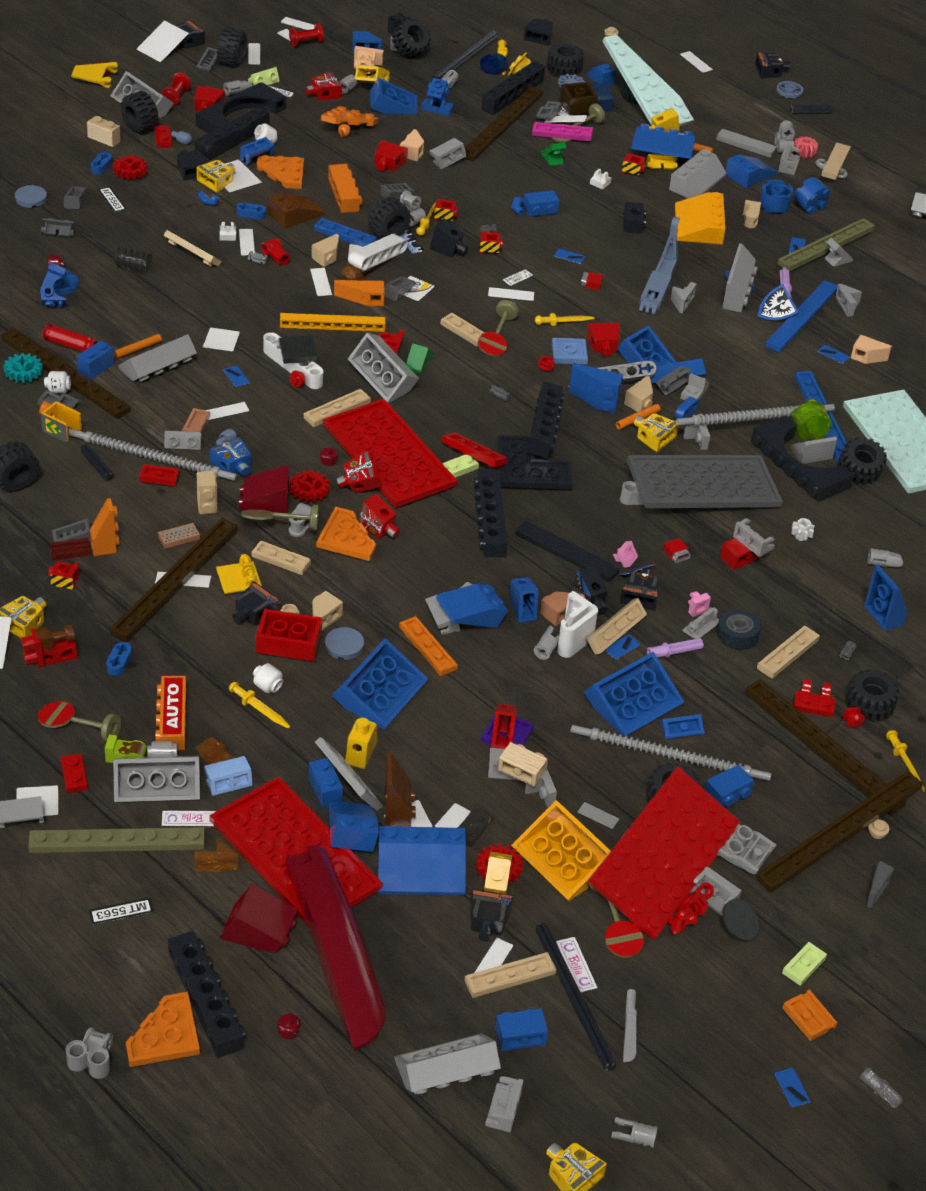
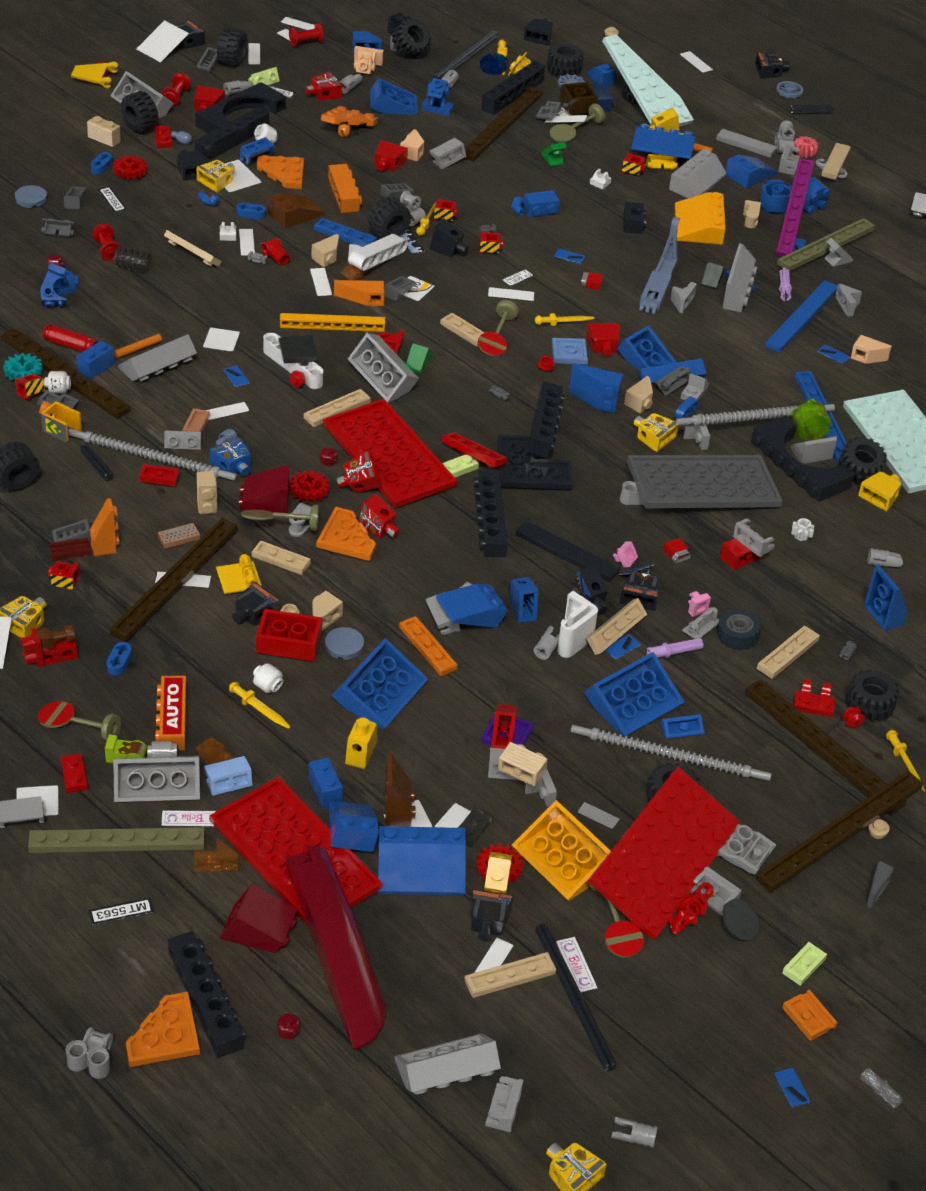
light grey tile [315,737,383,811] -> none
yellow torso [355,65,390,84] -> none
blue brick [495,1008,548,1051] -> none
dark pink tile [532,122,593,141] -> none
nougat slope [540,591,585,626] -> none
light grey beam [598,361,656,382] -> none
orange piece [616,404,661,430] -> none
light grey piece [623,989,637,1062] -> none
blue brick [704,764,754,807] -> none
shield [757,284,798,320] -> none
none -> brick [15,373,45,400]
none -> red hose [92,224,122,261]
none -> pearl dark grey slope [701,262,726,290]
none -> magenta tile [776,158,814,257]
none -> yellow torso [858,472,901,512]

